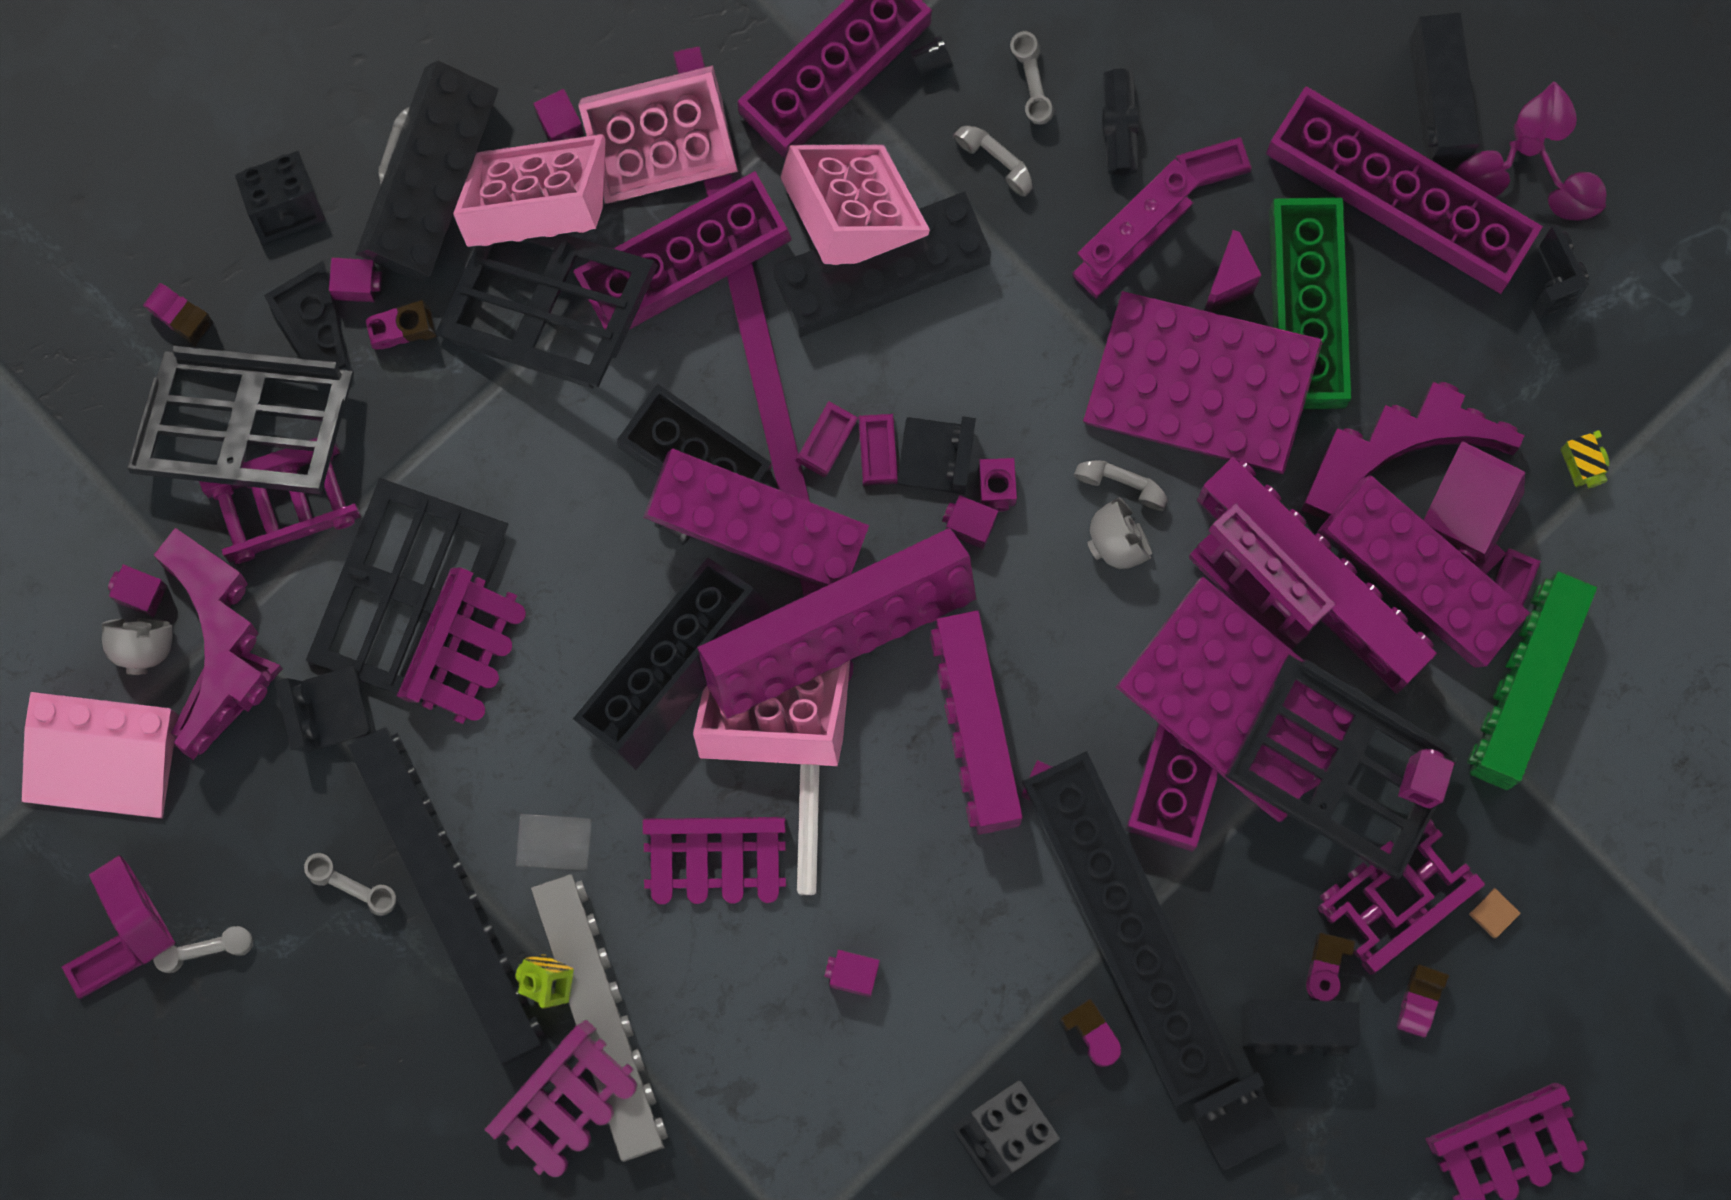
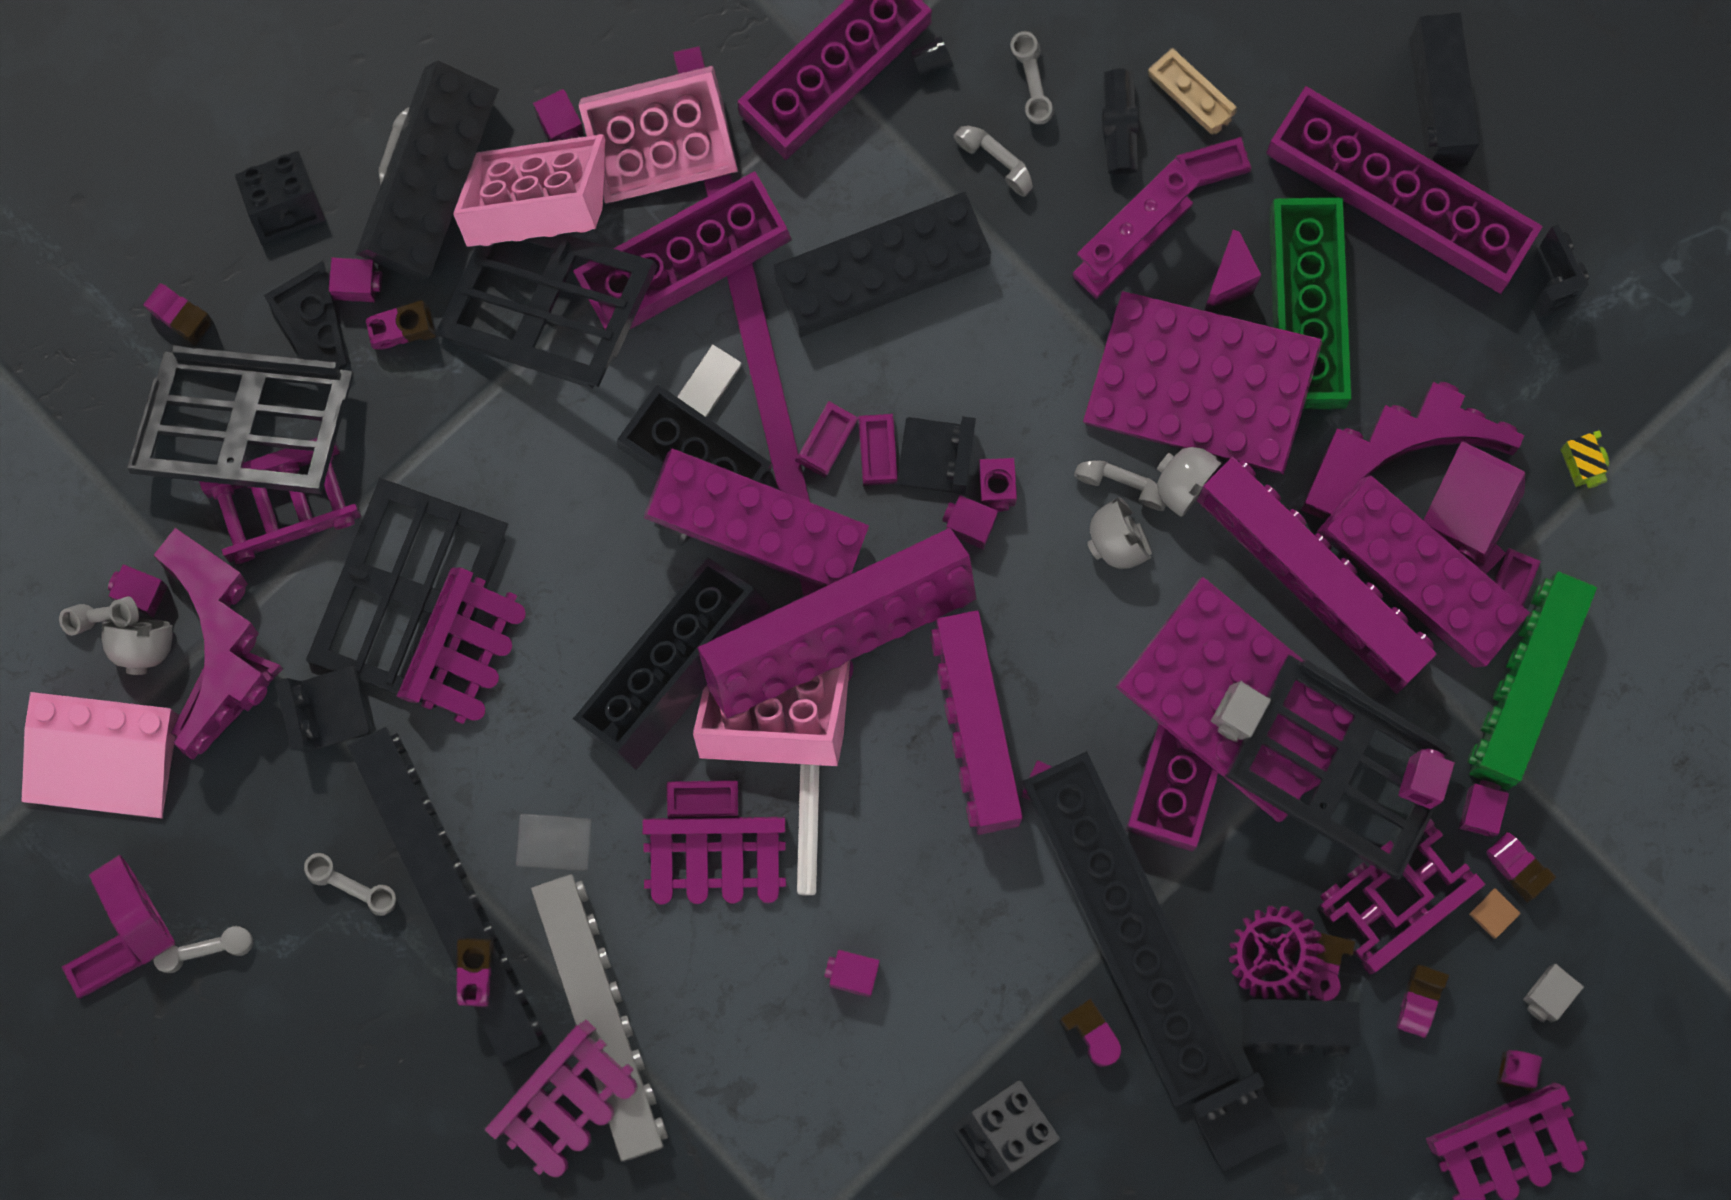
lime brick [516,954,574,1008] -> none
bright pink slope [780,145,930,265] -> none
magenta fence [1189,503,1336,650] -> none
magenta plant [1452,82,1606,220] -> none
none -> light grey bar [59,596,139,636]
none -> leg [457,938,494,1007]
none -> magenta tile [667,781,738,818]
none -> white tile [678,345,742,417]
none -> tan hinge [1148,48,1237,134]
none -> light grey cylinder [1157,447,1223,517]
none -> light grey brick [1210,681,1271,741]
none -> magenta gear [1228,906,1325,1000]
none -> magenta brick [1459,781,1509,838]
none -> leg [1486,832,1557,902]
none -> magenta leg [1496,1050,1542,1092]
none -> light grey brick [1523,964,1583,1022]

